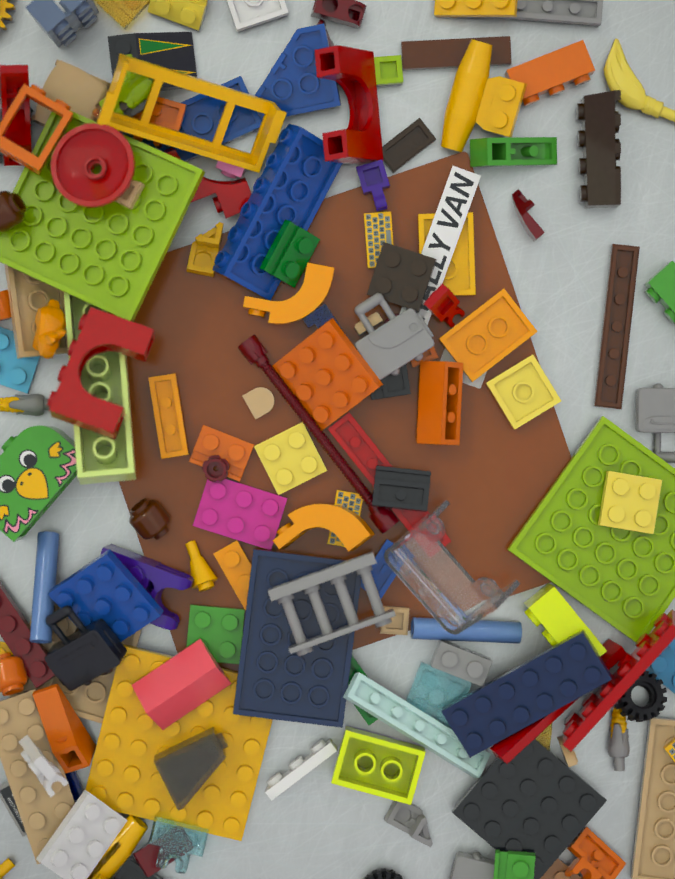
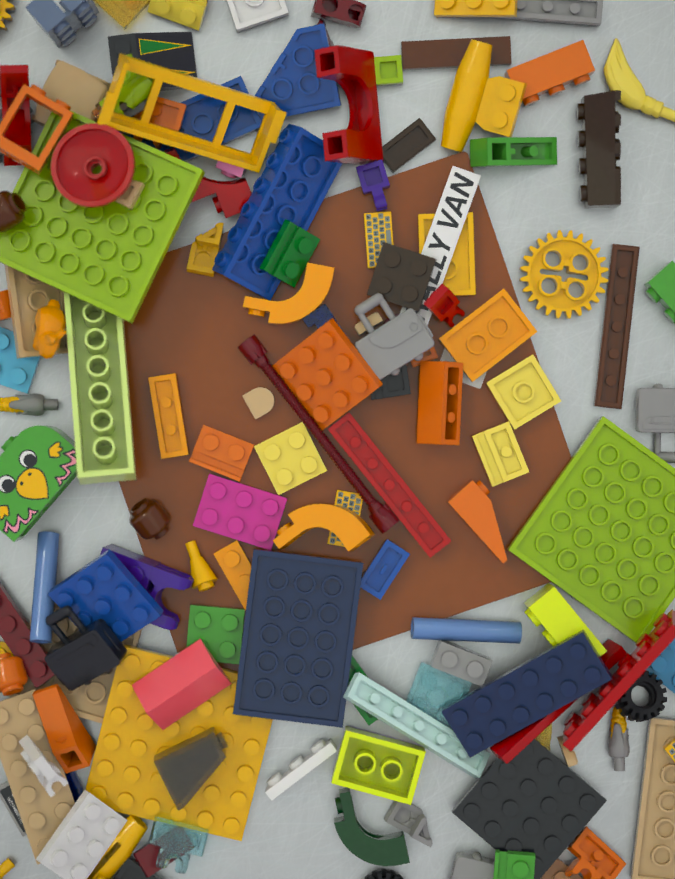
red arch [47,307,156,440] -> none
dark red plate [202,455,229,482] -> none
light grey fence [268,551,396,656] -> none
black plate [372,465,431,512] -> none
tan tile [380,606,409,635] -> none
clear windscreen [384,500,520,634] -> none
dark red slope [512,189,545,241] -> none
light yellow plate [598,471,662,534] -> none
none -> dark green arch [334,788,410,866]
none -> orange slope [447,480,507,564]
none -> light yellow plate [472,421,529,487]
none -> yellow gear [519,230,609,319]

